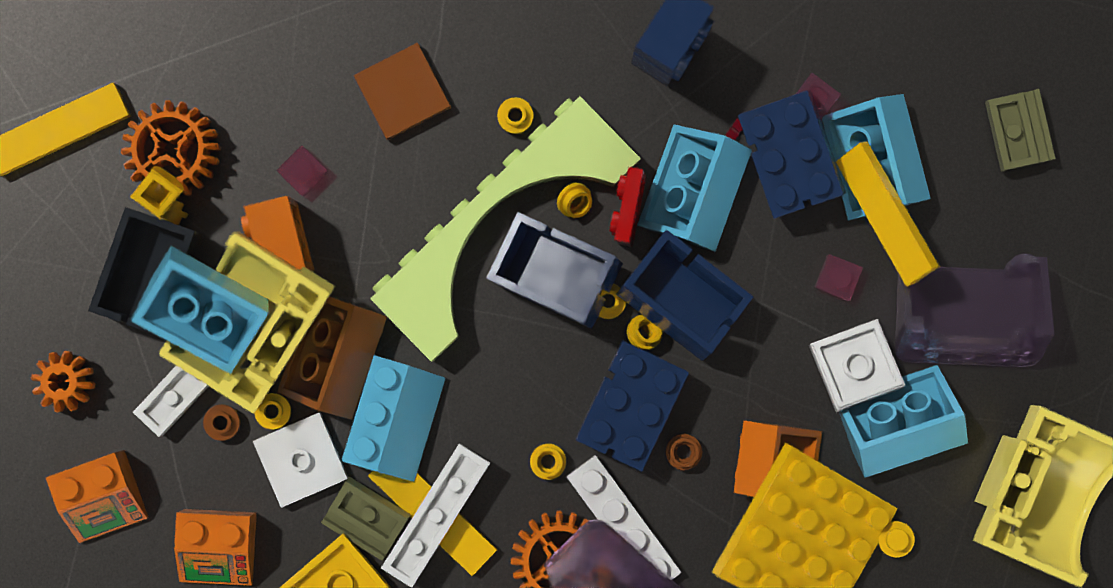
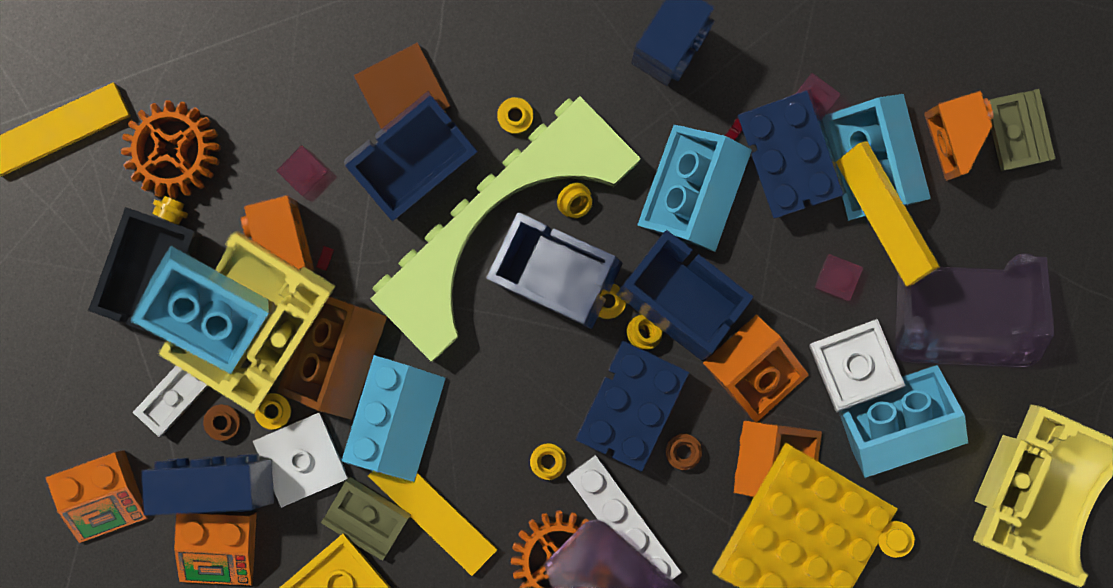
orange gear [31,351,95,412] -> none
yellow brick [130,166,184,219] -> none
white plate [381,443,490,588] -> none
red plate [610,167,647,248] -> none
none -> dark blue piece [142,453,274,515]
none -> dark red piece [316,246,335,271]
none -> dark blue piece [344,91,477,221]
none -> orange slope [703,314,809,422]
none -> orange slope [924,91,993,181]

